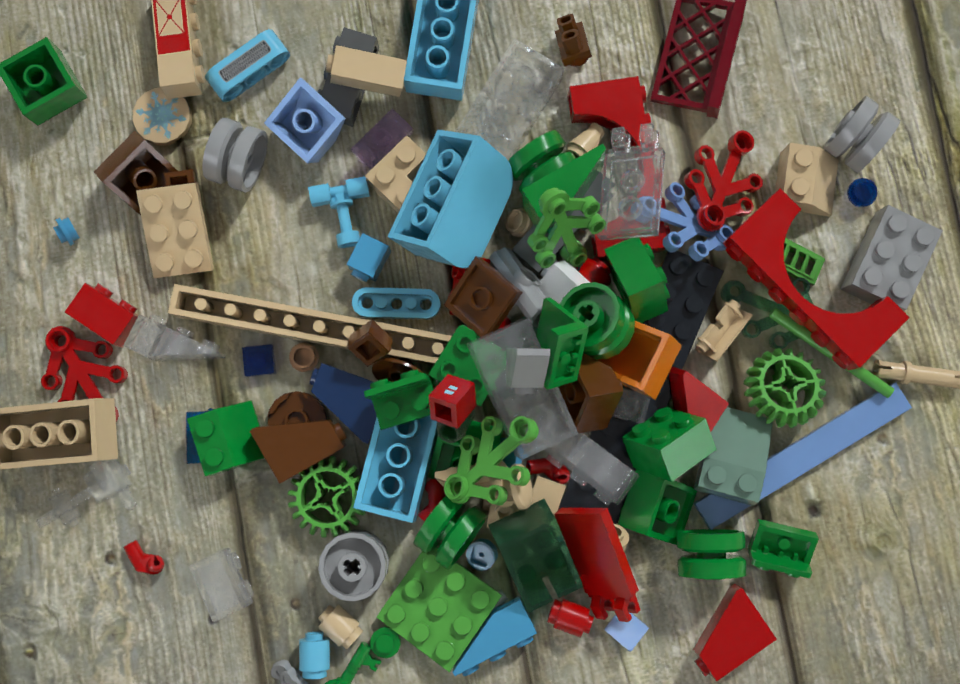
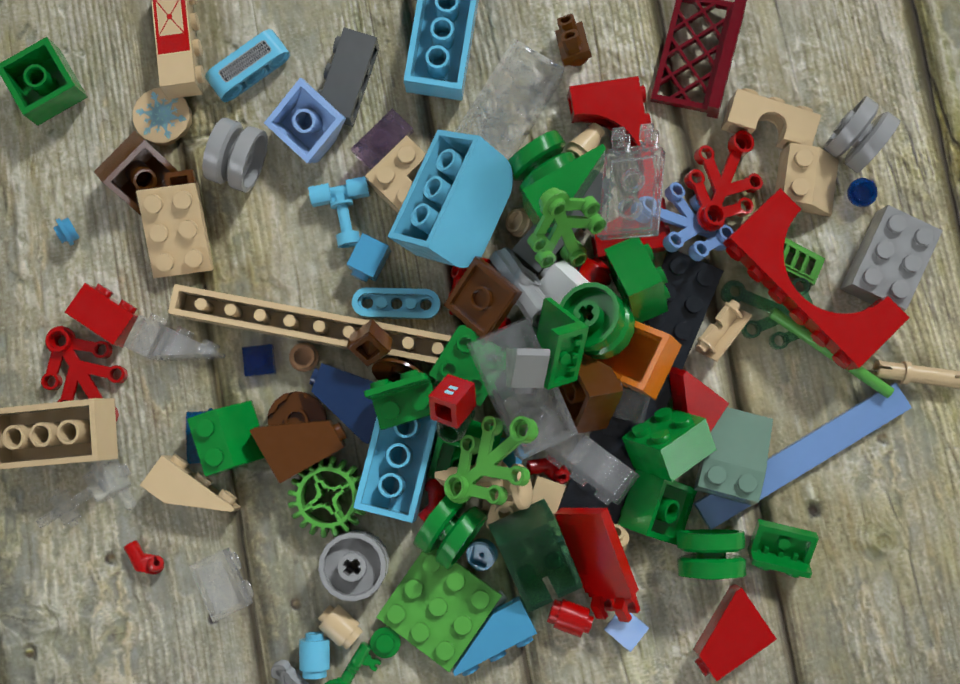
tan brick [326,45,407,97] -> none
bright green gear [743,348,827,428] -> none
none -> tan slope [140,454,241,512]
none -> tan arch [721,88,821,149]

